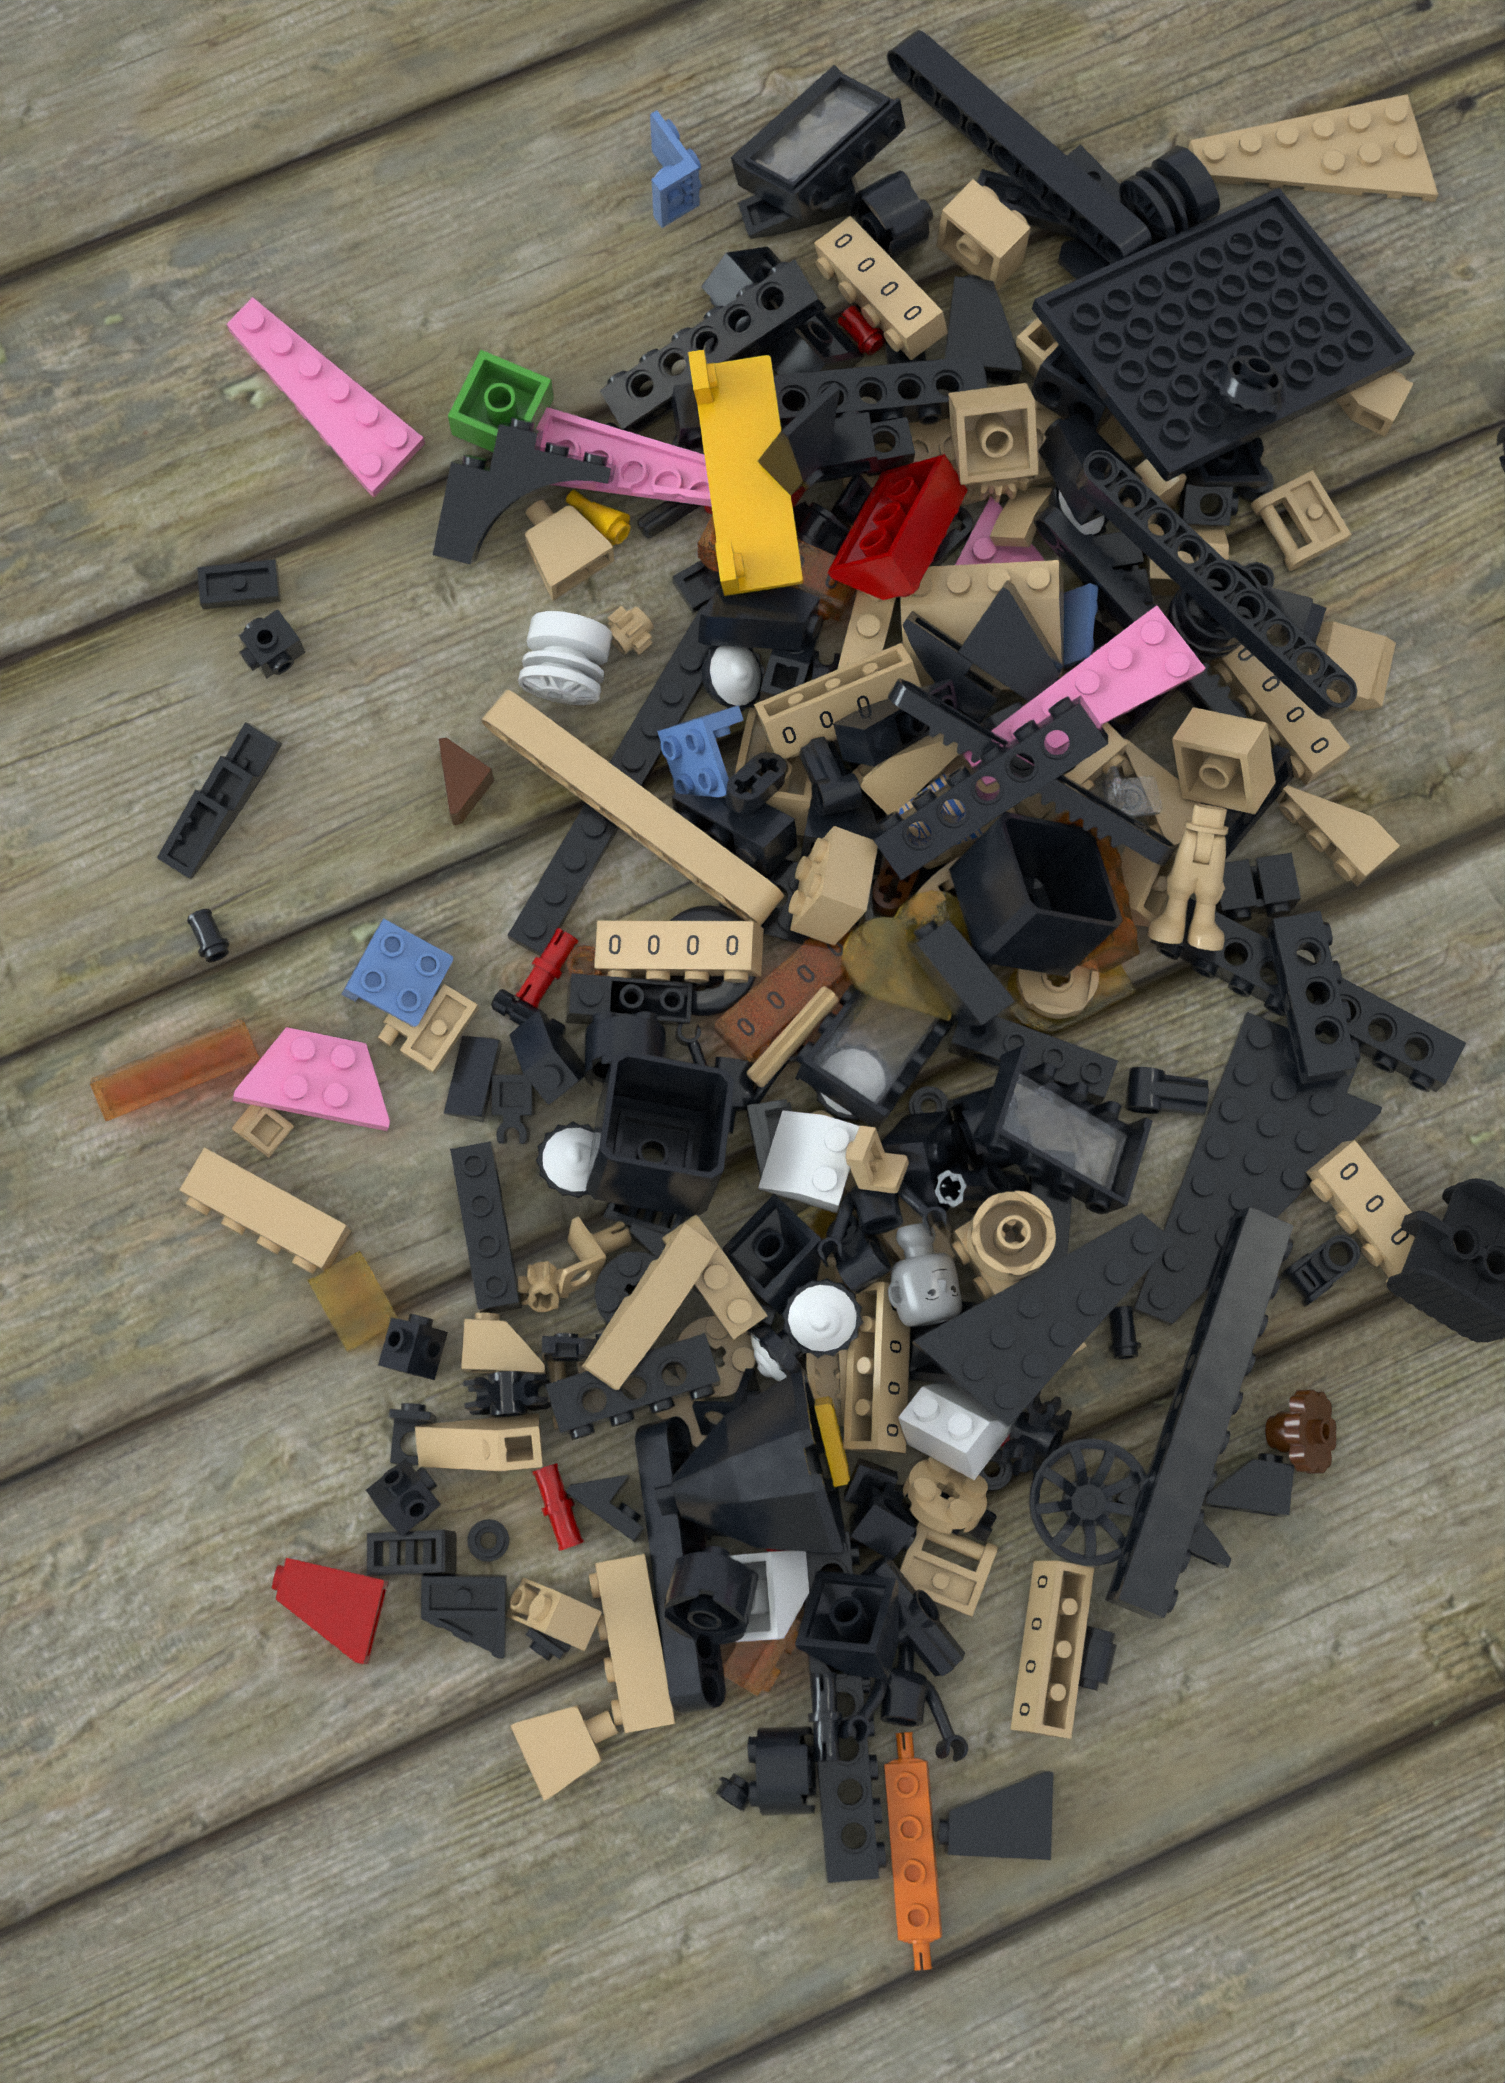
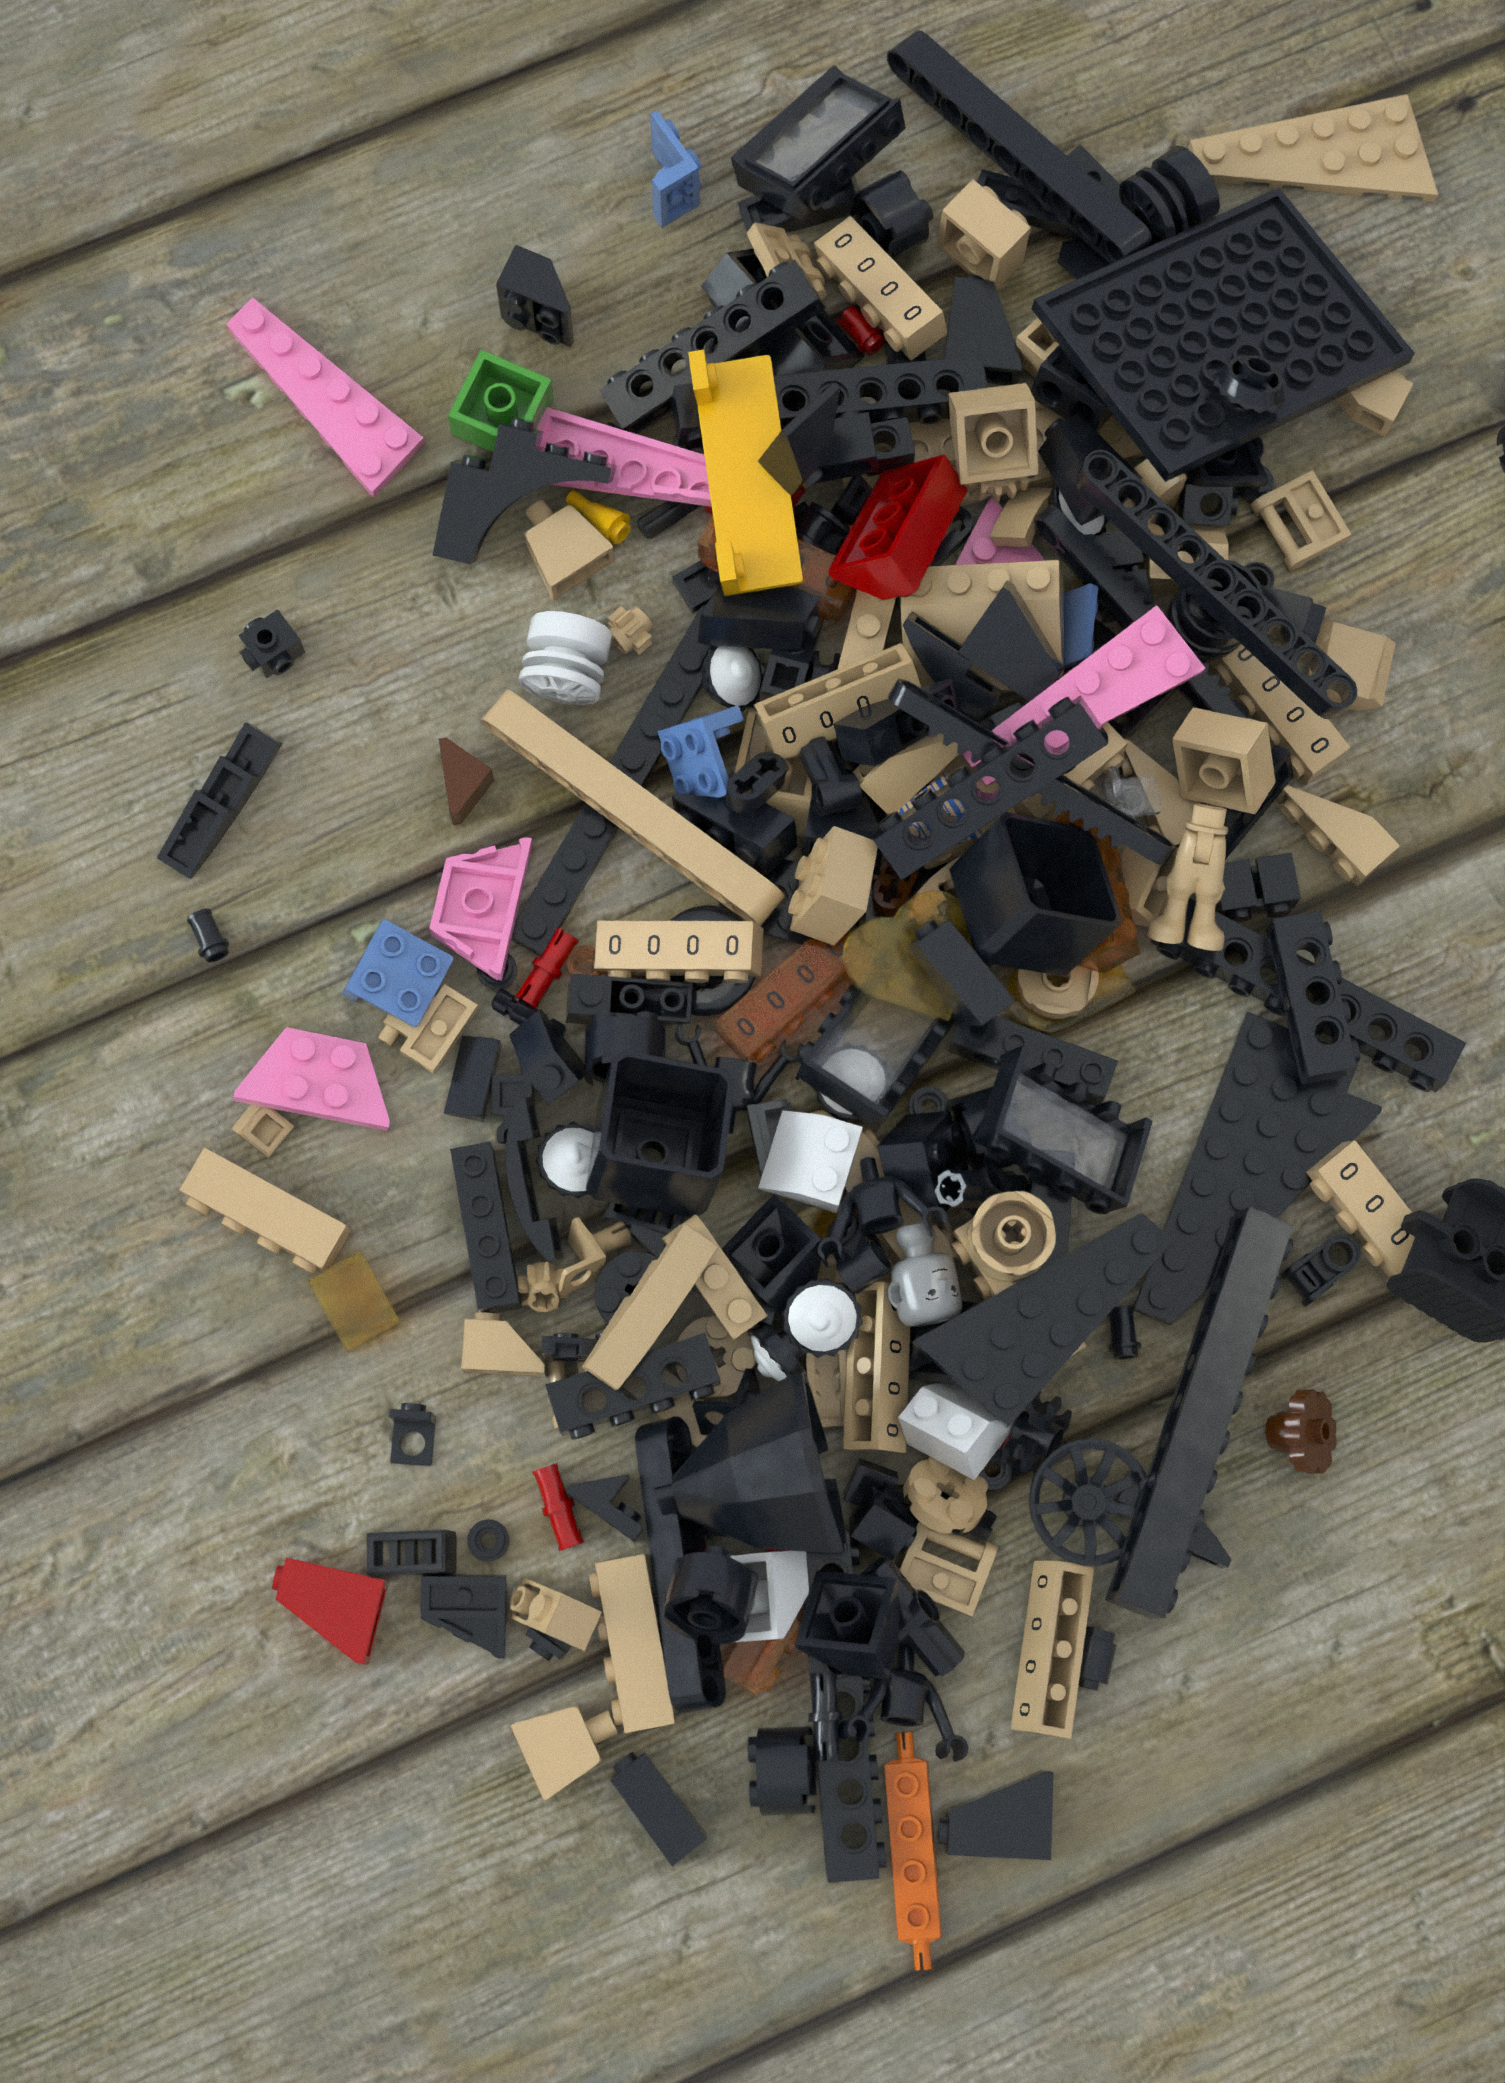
clear orange brick [90,1017,260,1122] -> none
black plate [197,559,281,609] -> none
black brick [366,1458,441,1537] -> none
black brick [378,1313,448,1380] -> none
tan slope [415,1413,543,1471] -> none
black pin [463,1371,551,1417] -> none
black plate [716,1773,750,1812] -> none
tan axle [747,986,839,1088] -> none
yellow tile [814,1396,851,1487] -> none
tan bracket [846,1126,909,1193] -> none
black piece [1125,1067,1209,1116] -> none
black slope [1202,1453,1294,1517] -> none
none -> bright pink wing [429,837,533,981]
none -> black plate [477,953,517,990]
none -> black slope [496,244,574,347]
none -> black slope [506,1097,563,1261]
none -> black slope [610,1751,707,1867]
none -> tan plate [746,222,827,300]

